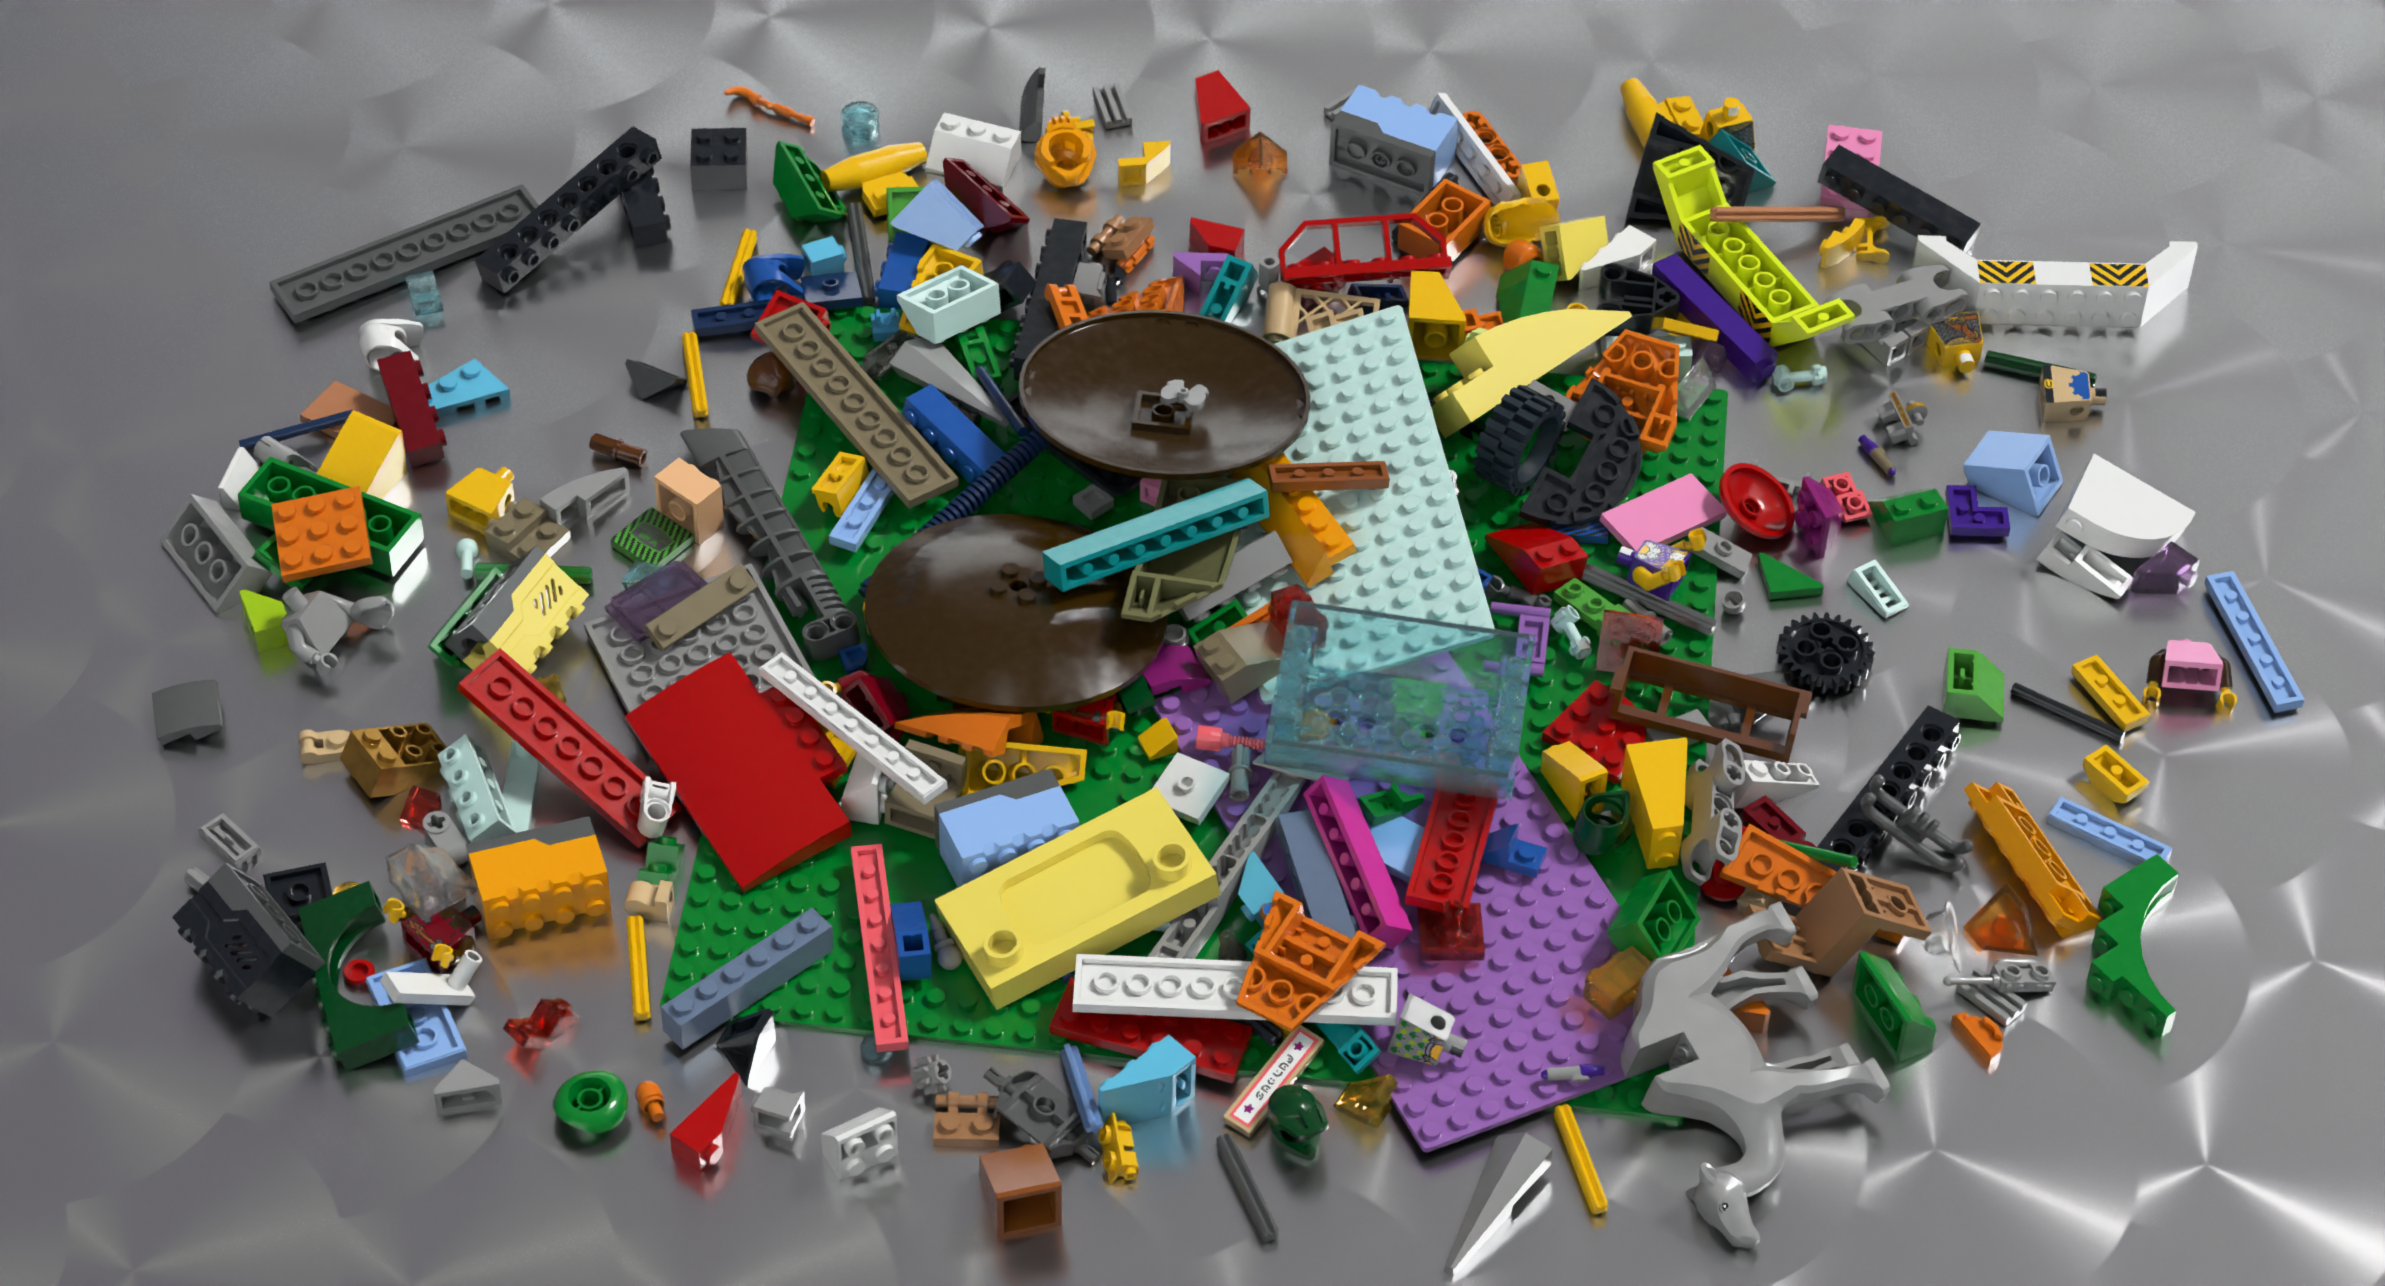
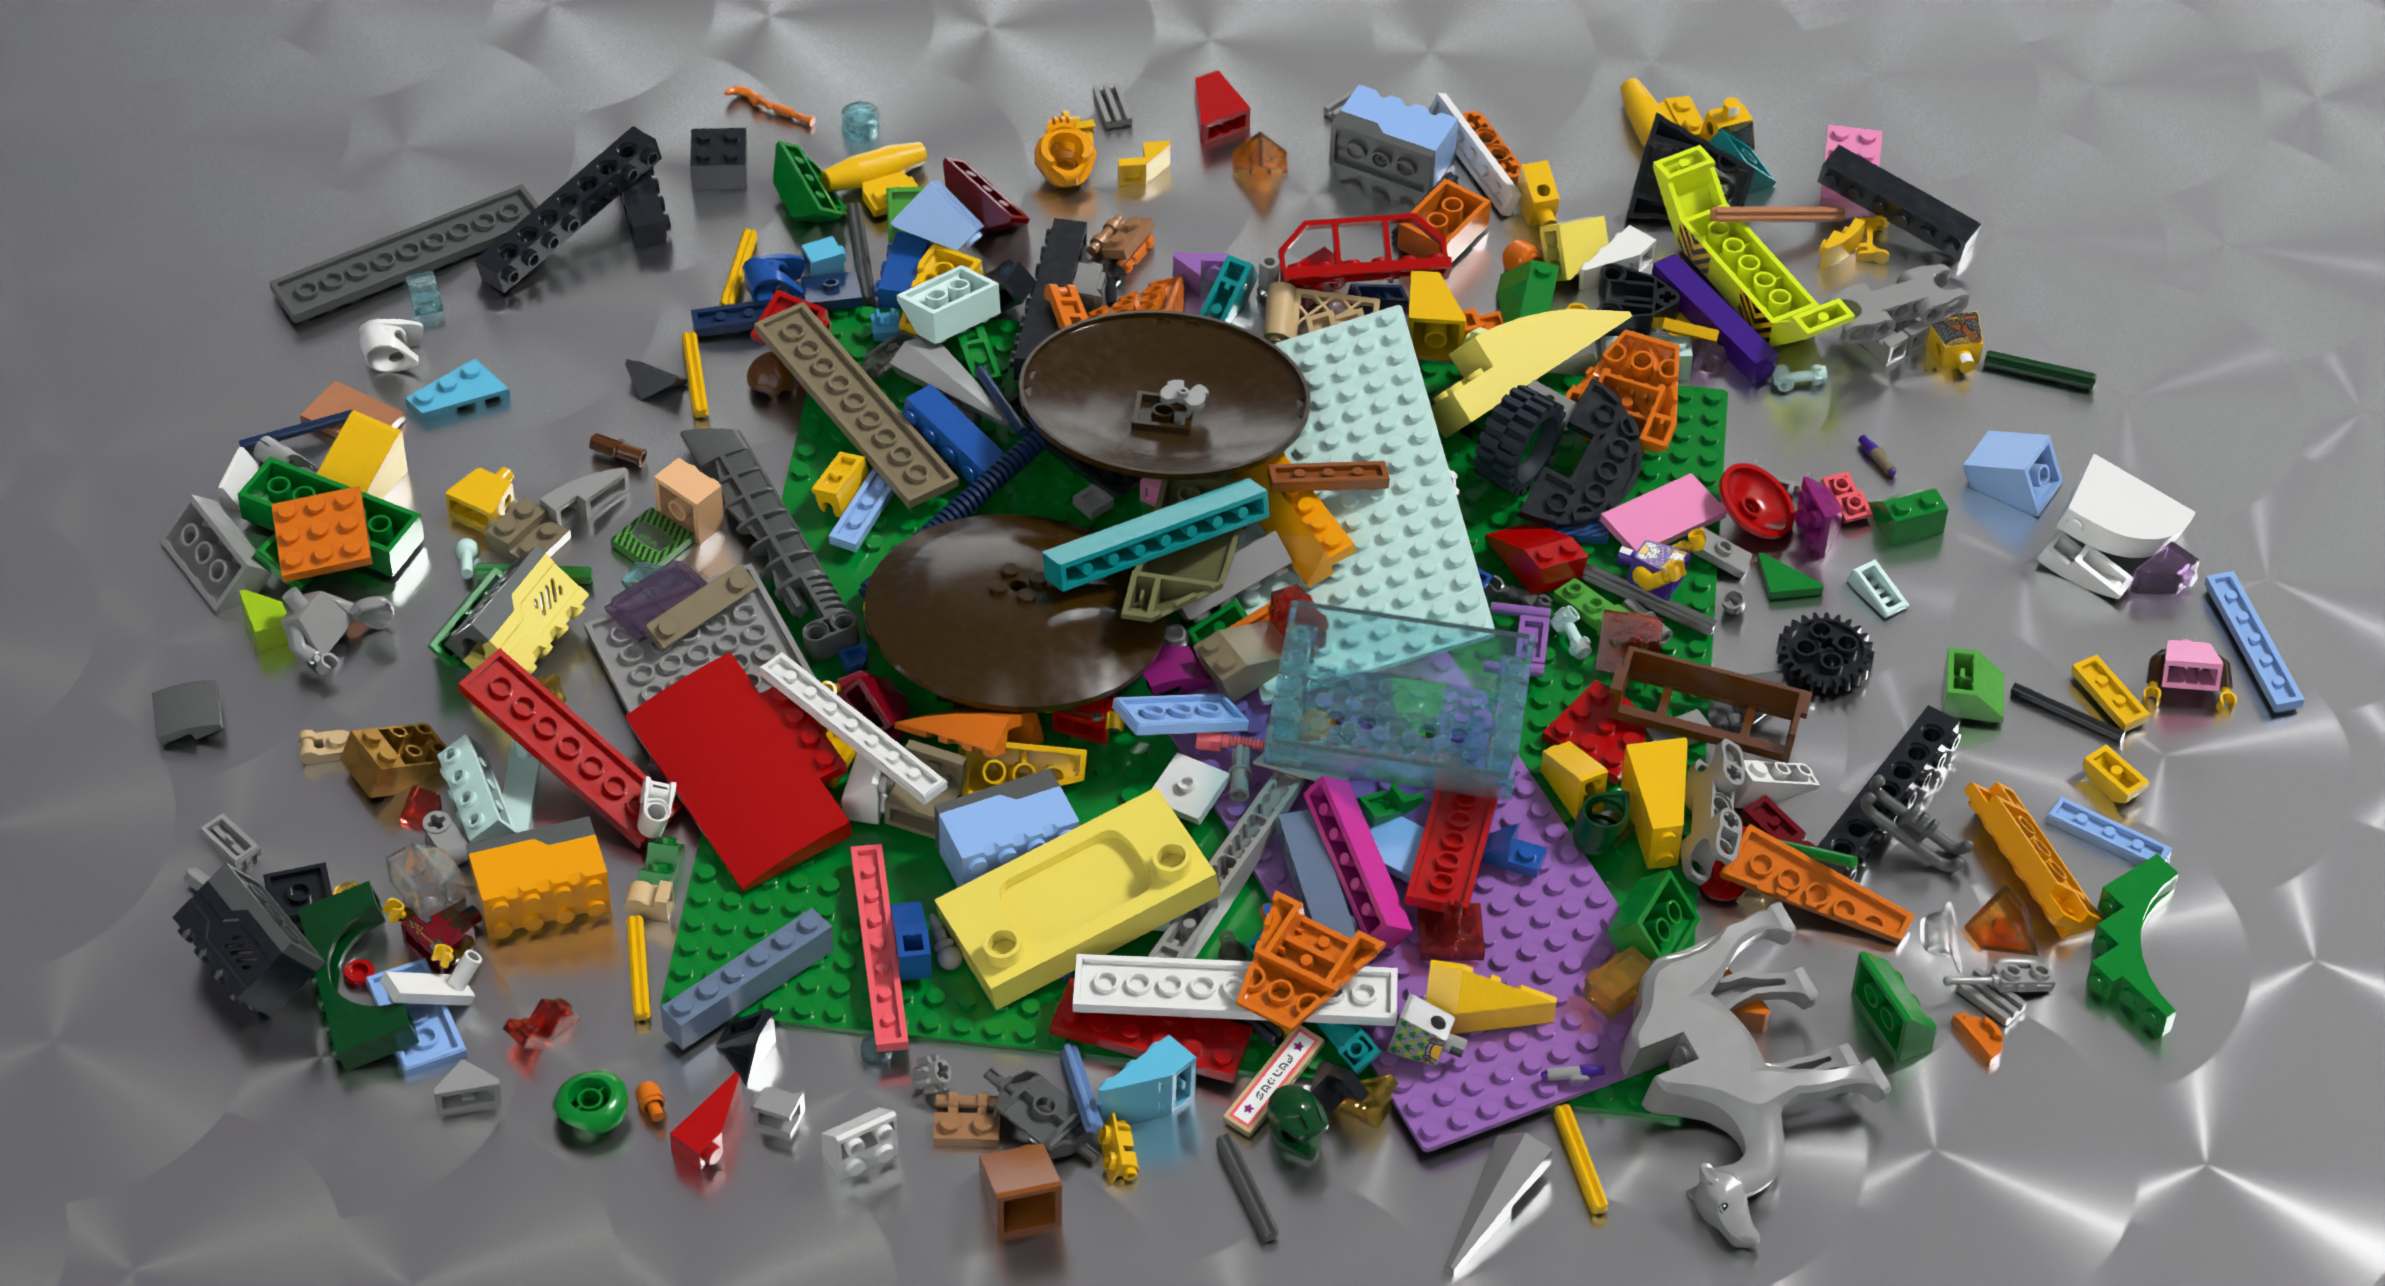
dark red brick [377,350,447,468] -> none
white slope [925,113,1021,190] -> none
dark grey slope [1019,67,1046,143] -> none
yellow slope [1137,717,1178,761] -> none
red slope [1189,217,1245,259] -> none
medium azure slope [1238,851,1285,928] -> none
yellow hair [1483,197,1561,248] -> none
clear slope [1677,358,1716,419] -> none
medium nougat bracket [1742,867,1932,978] -> none
light grey hips [1876,390,1928,446] -> none
white slope [1912,235,2198,328] -> none
dark purple plate [1945,485,2010,537] -> none
tan torso [2039,365,2107,423] -> none
none -> light blue tile [1112,693,1249,735]
none -> black slope [1310,1061,1370,1114]
none -> yellow wedge [1425,960,1557,1034]

